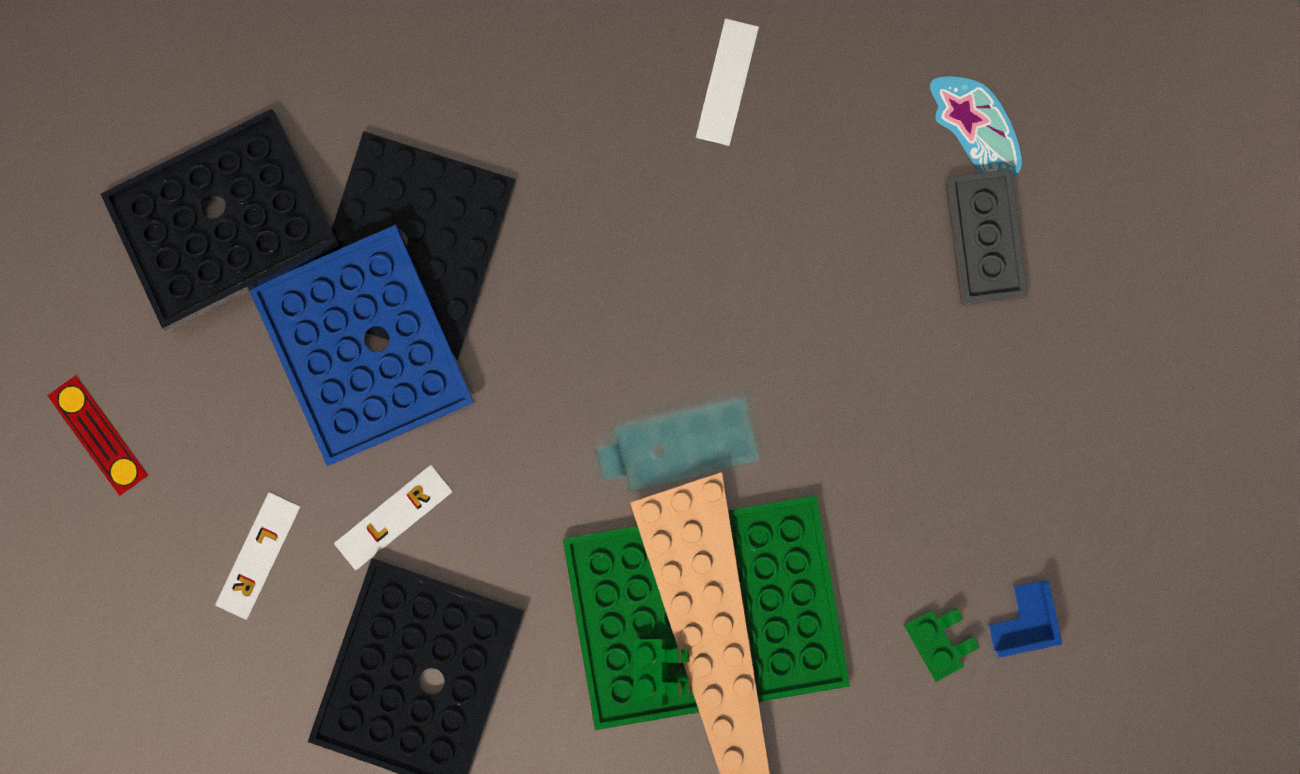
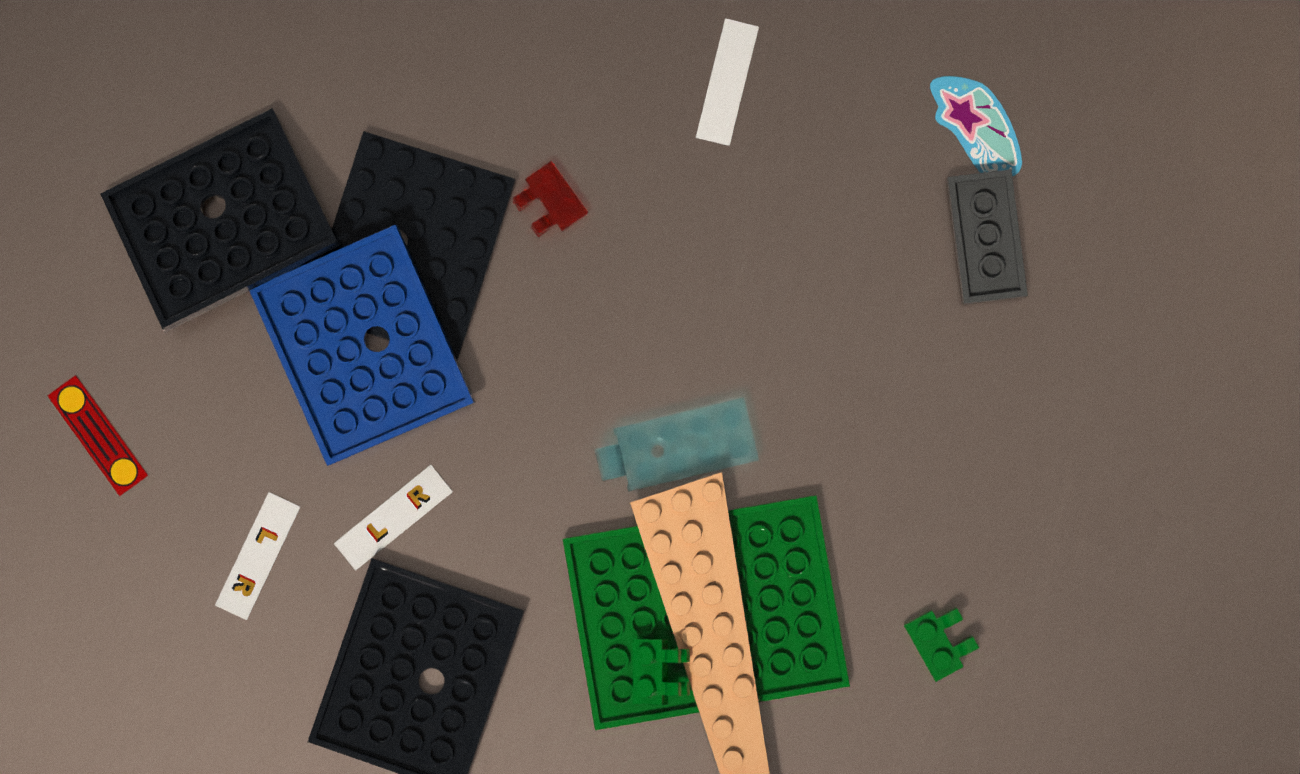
blue panel [988,580,1063,658] -> none
none -> clear red plate [512,161,588,238]

